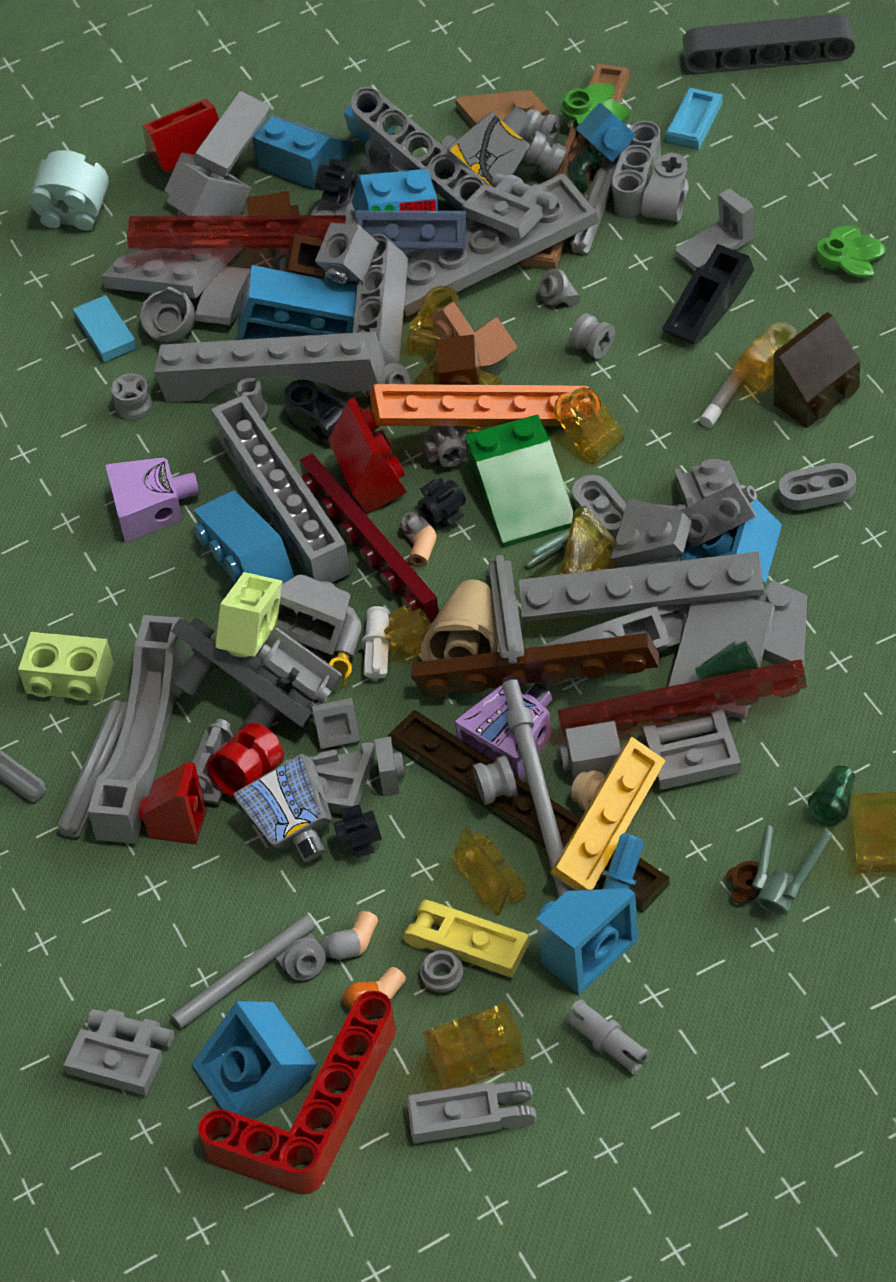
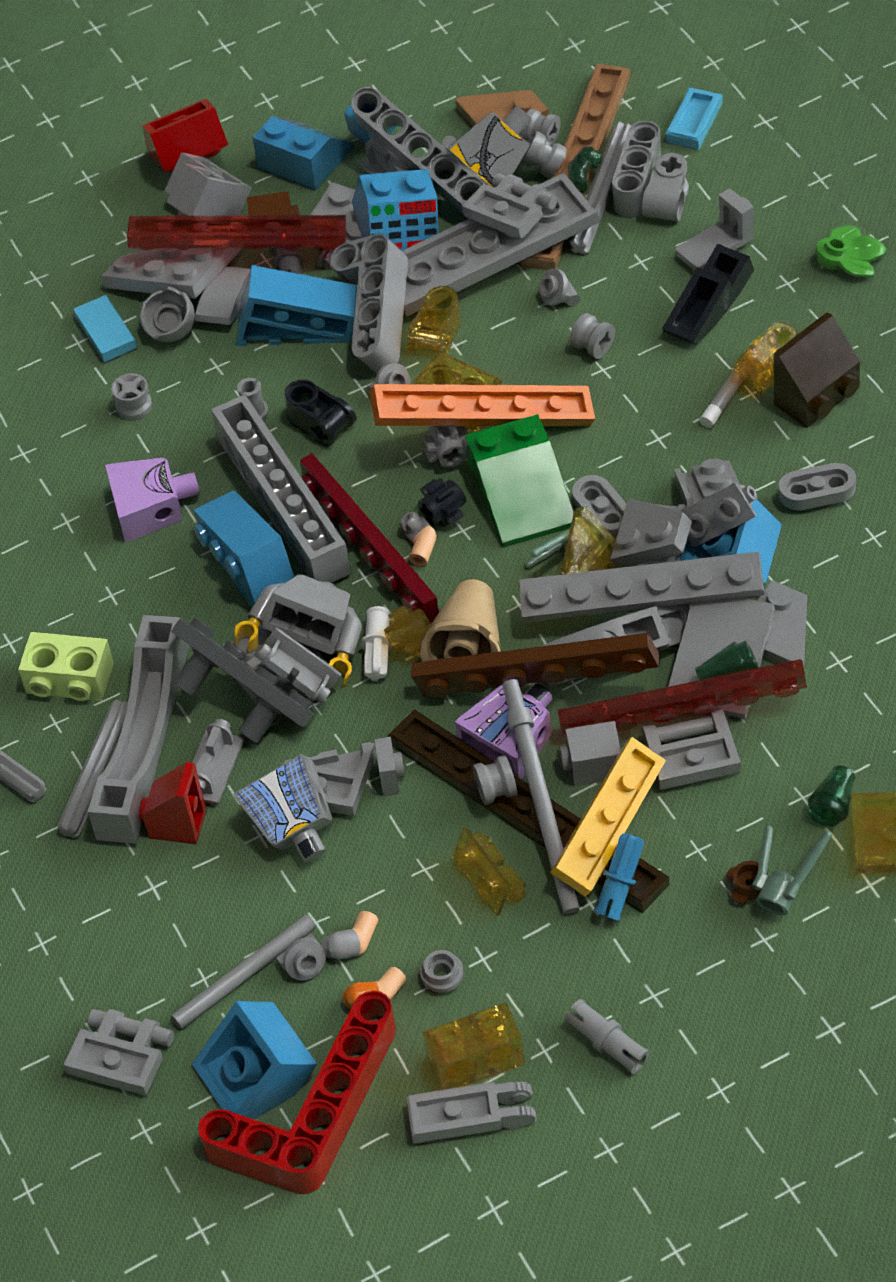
light aqua brick [29,150,109,231] -> none
light grey arch [154,332,386,402] -> none
light grey tile [193,91,271,177] -> none
red wheel [207,722,284,798] -> none
yellowish green brick [215,572,282,657] -> none
reddish brown brick [284,234,326,279] -> none
light grey tile [312,698,361,749] -> none
black gear [315,158,358,204] -> none
light grey brick [315,223,379,284] -> none
red slope [328,397,407,514] -> none
black gear [333,804,382,859] -> none
sand blue tile [355,210,466,249] -> none
light yellow plate [403,900,530,978] -> none
nougat brick [429,301,518,370] -> none
reddish brown brick [437,334,481,385] -> none
light grey axle [488,555,524,664] -> none
dark azure slope [536,888,638,995] -> none
clear yellow piece [554,387,624,464] -> none
bright green plate [561,83,631,126] -> none
tan plate [571,770,605,811] -> none
dark azure brick [576,103,636,162] -> none
dark grey beam [682,14,855,74] -> none

